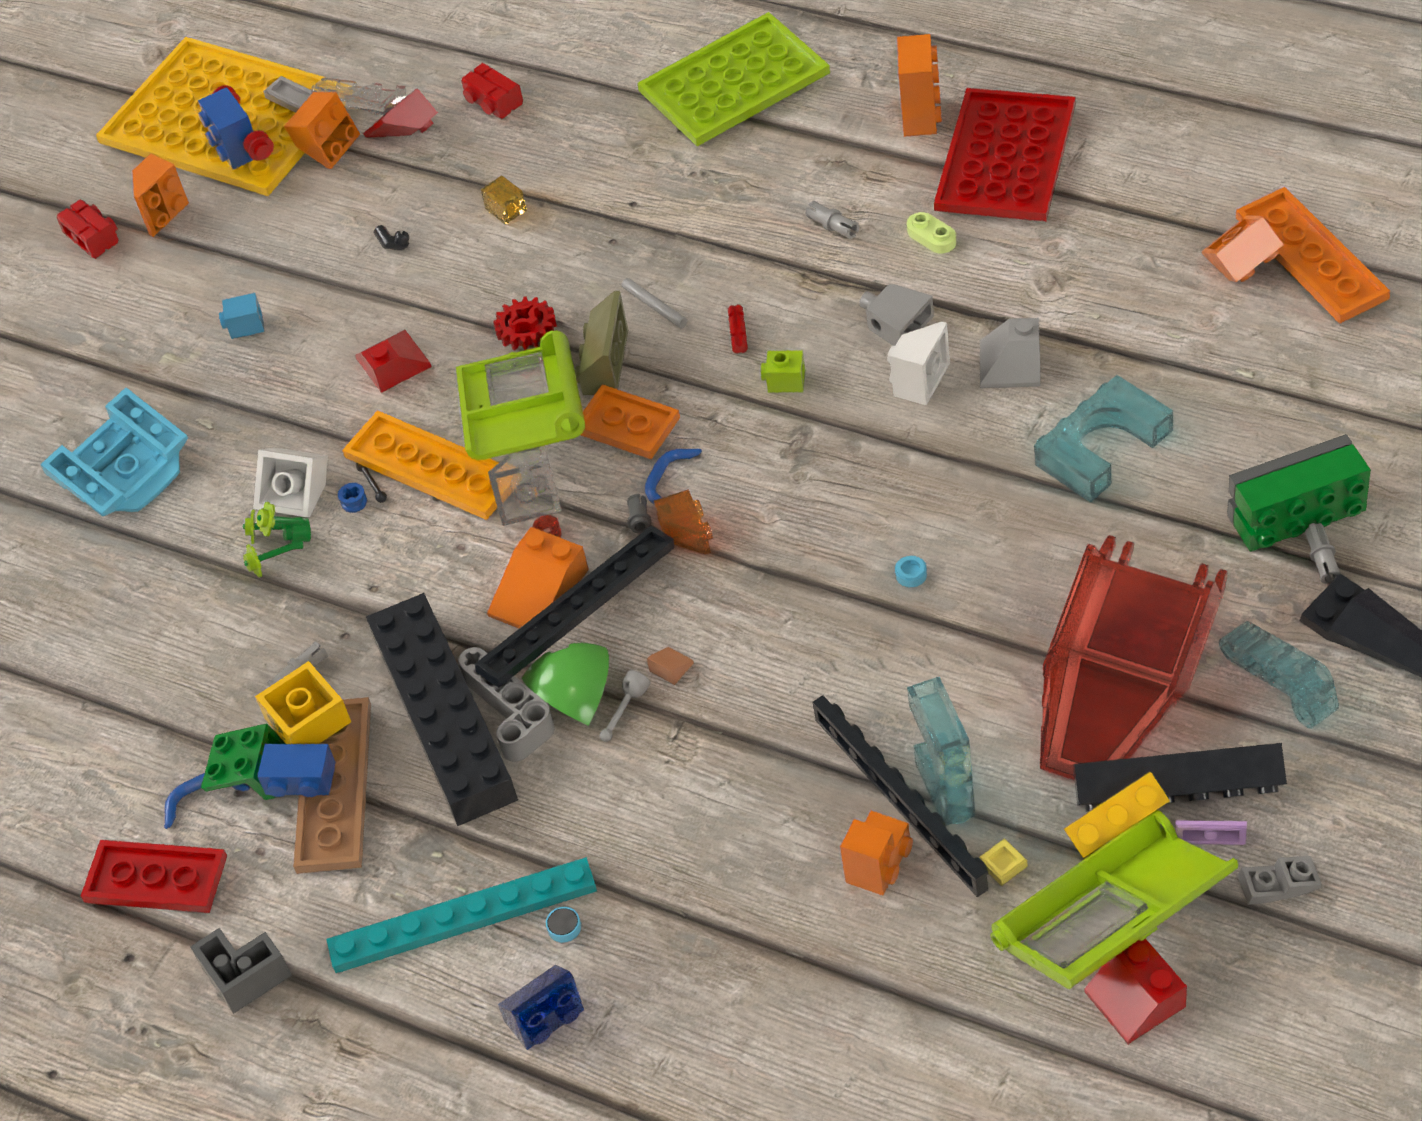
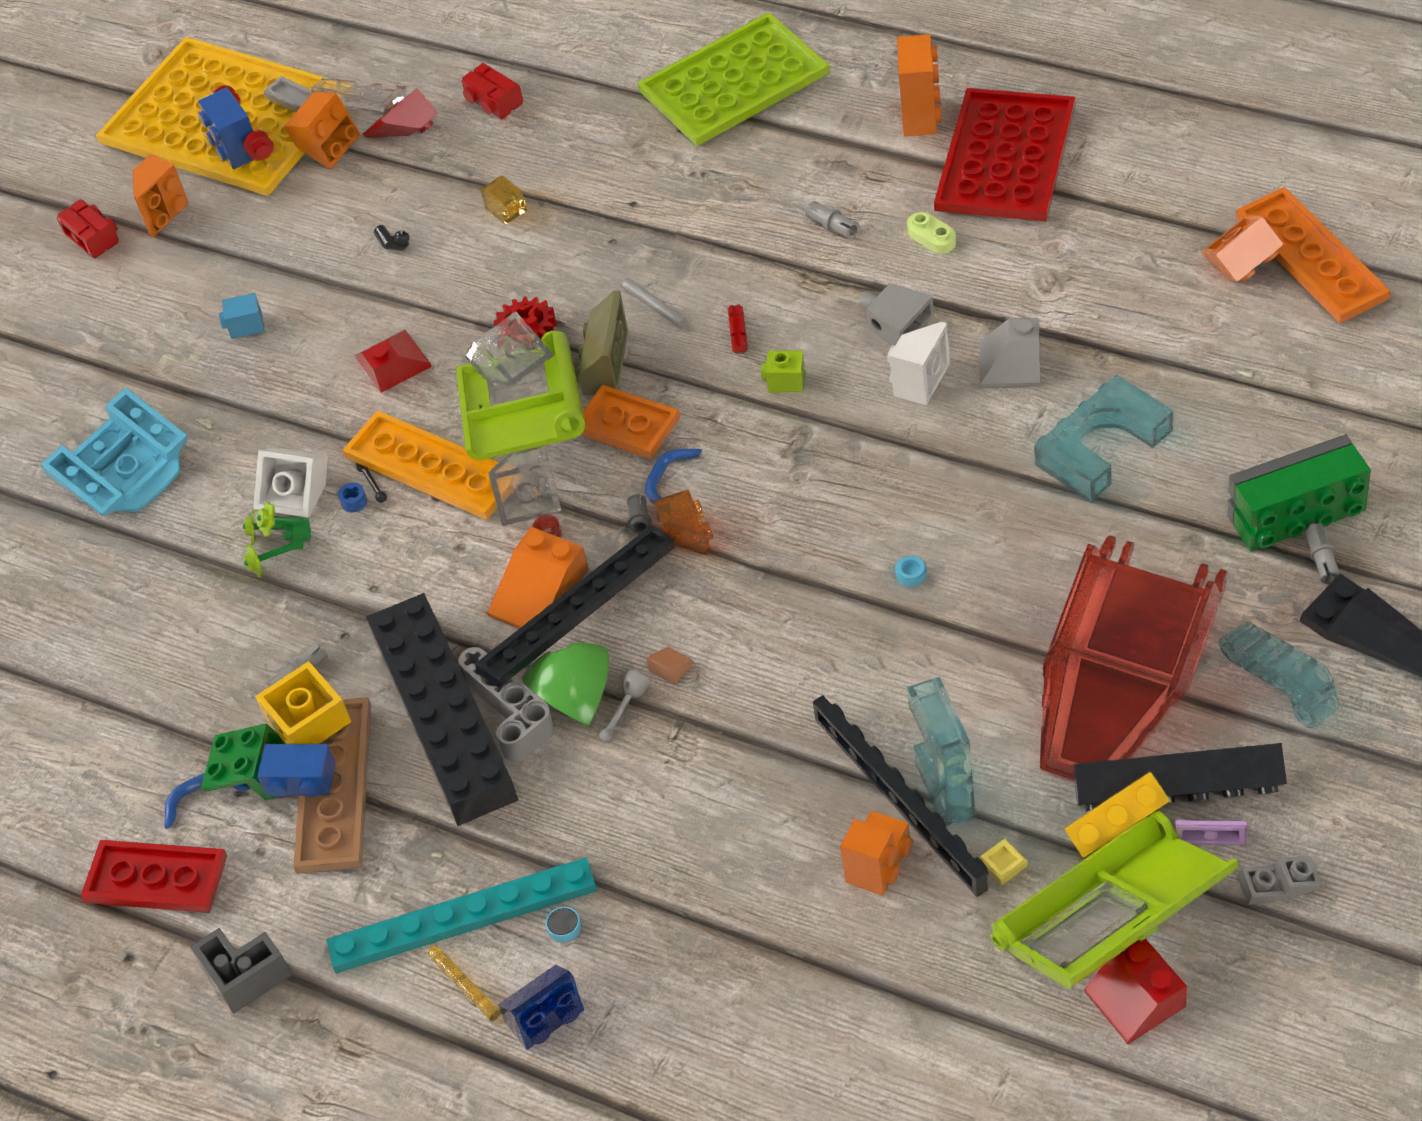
none -> clear yellow bar [427,945,501,1021]
none -> clear slope [464,311,554,388]

